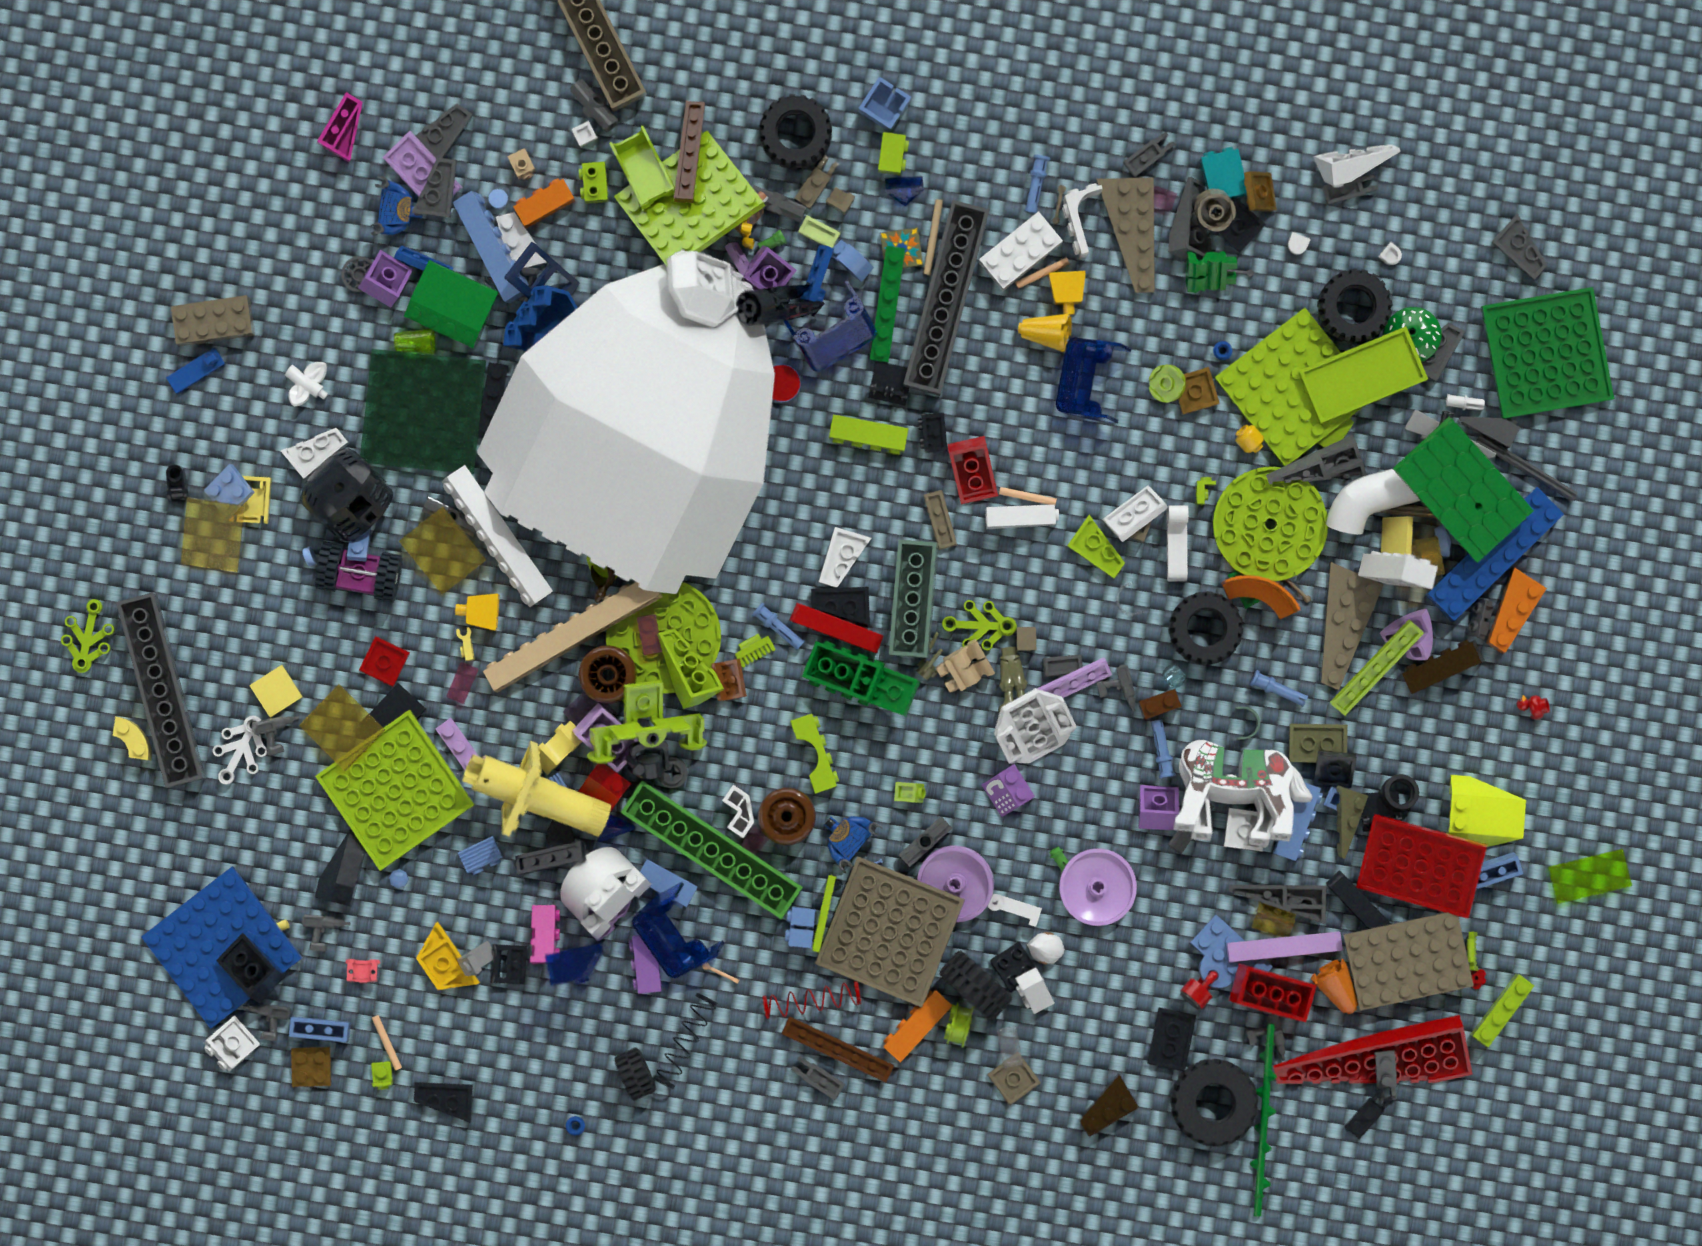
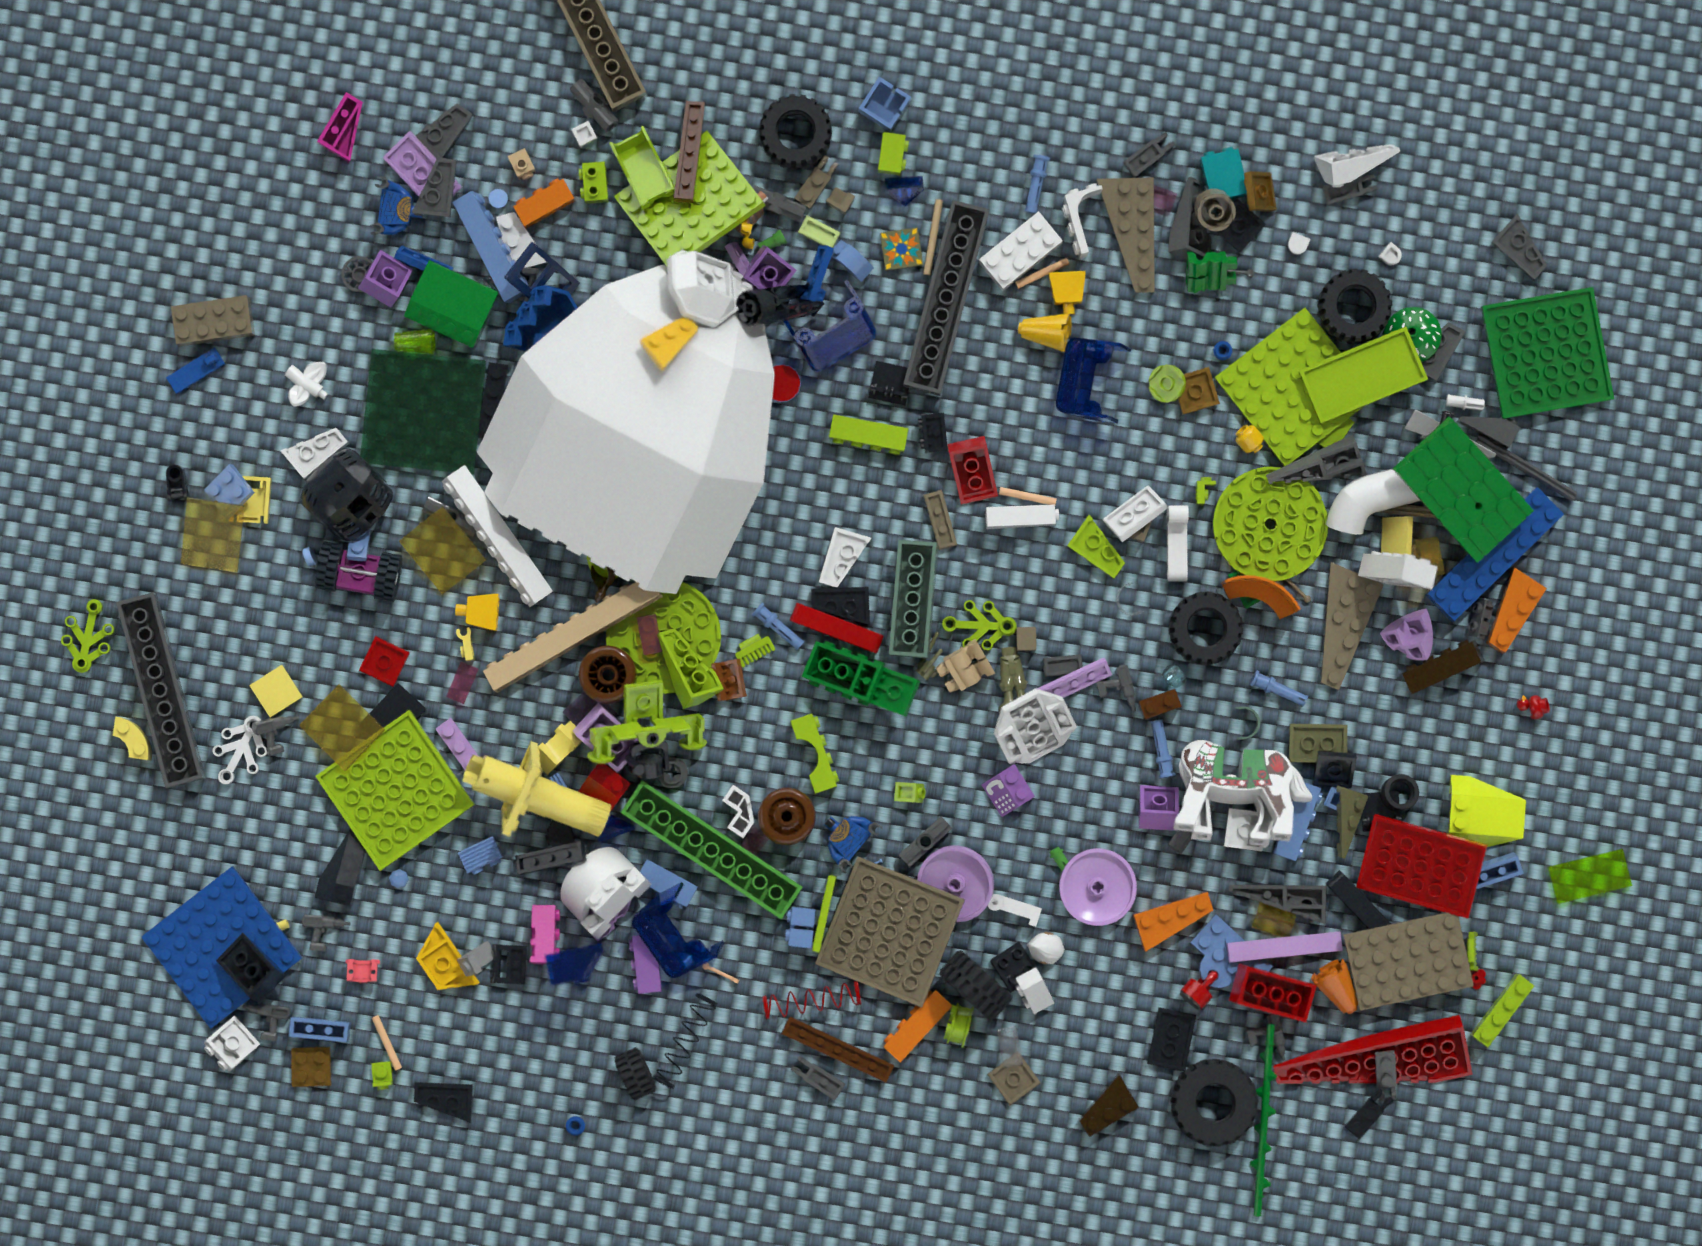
green plate [870,246,905,362] -> none
dark tan hinge [1052,185,1066,225] -> none
lime plate [1330,619,1424,716] -> none
medium blue hat [1434,525,1451,557] -> none
none -> yellow wing [639,317,698,372]
none -> orange wedge [1133,892,1213,952]

